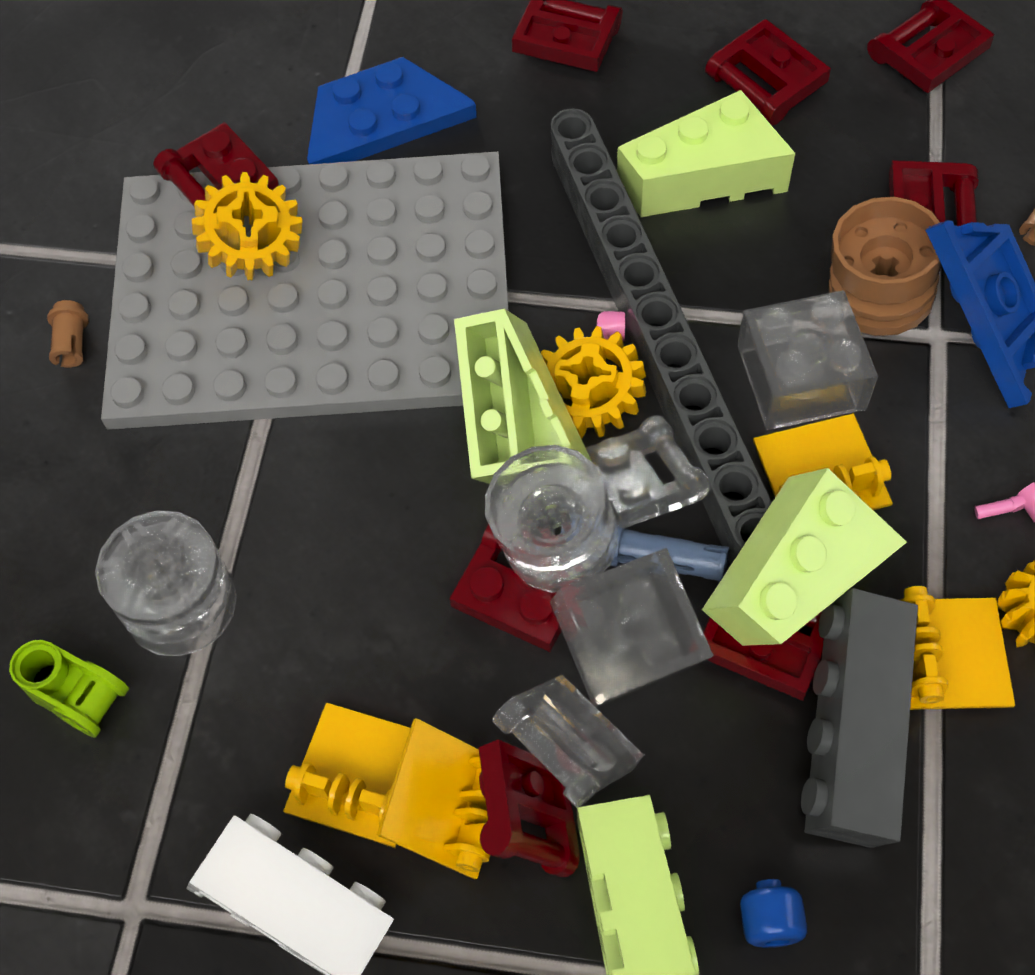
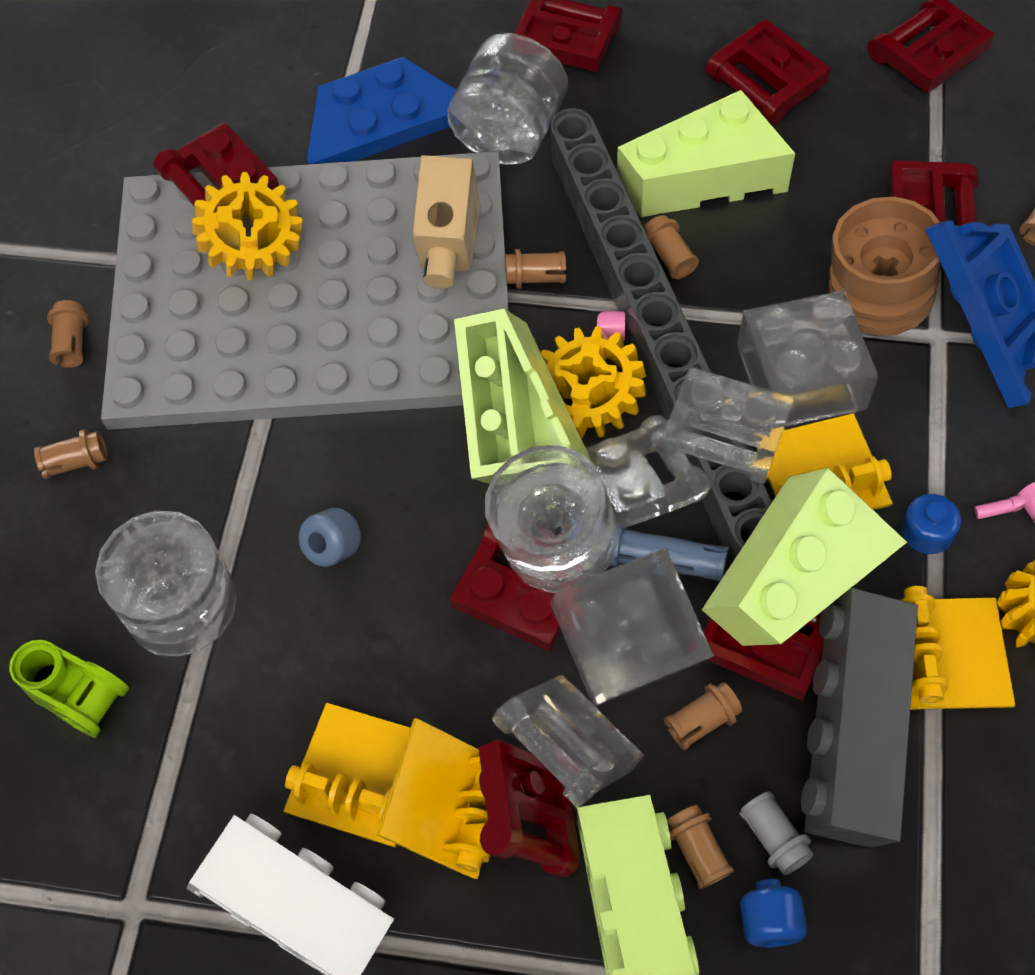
none -> medium nougat pin [34,429,108,479]
none -> sand blue piece [299,508,361,567]
none -> tan torso [413,155,481,289]
none -> clear wheel [447,33,568,164]
none -> medium nougat pin [504,249,566,289]
none -> medium nougat pin [644,215,699,279]
none -> clear plate [658,366,794,484]
none -> medium nougat pin [664,682,743,750]
none -> medium nougat pin [667,805,735,890]
none -> light grey pin [739,791,814,875]
none -> blue piece [900,494,962,554]

